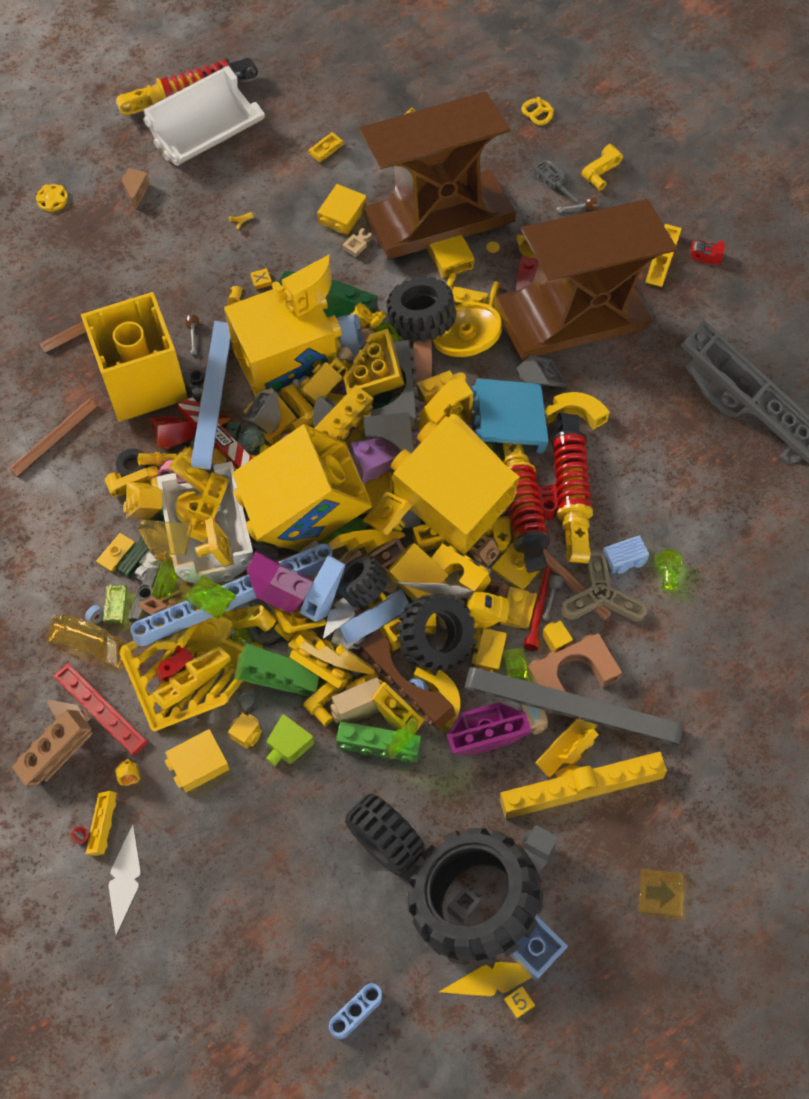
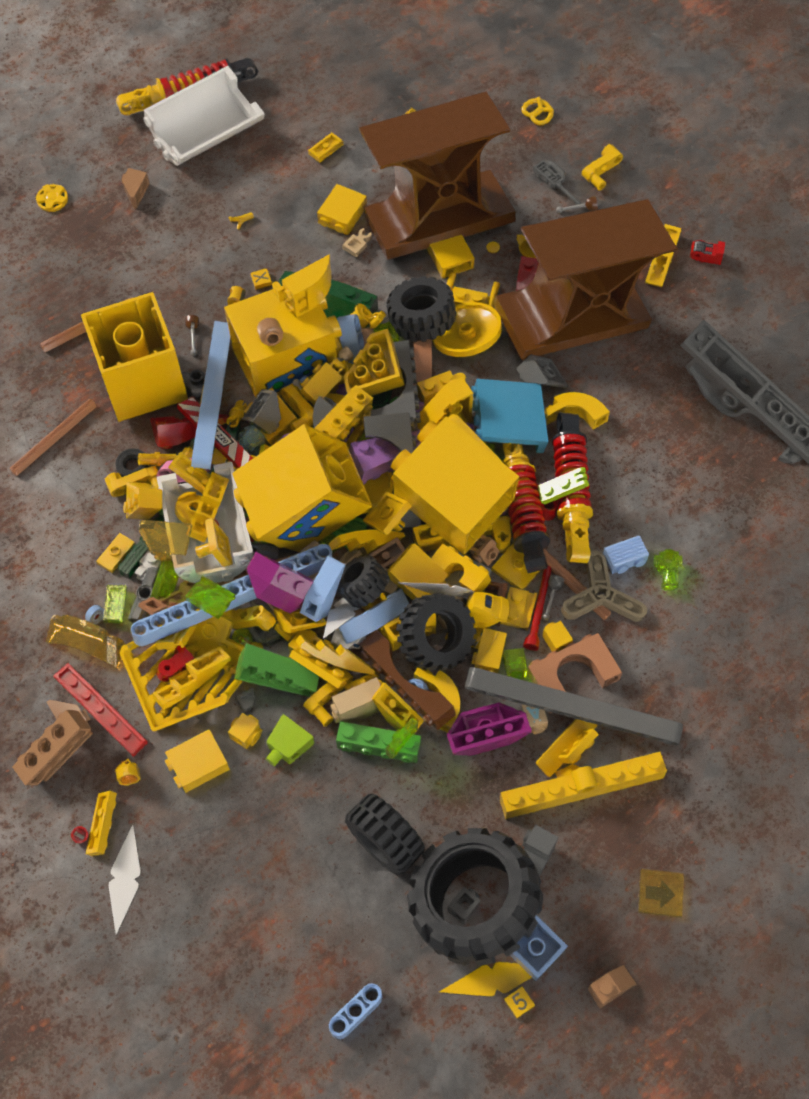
none -> yellow pin [227,400,247,428]
none -> medium nougat head [257,317,283,346]
none -> hinge [537,467,589,505]
none -> medium nougat slope [587,965,636,1008]

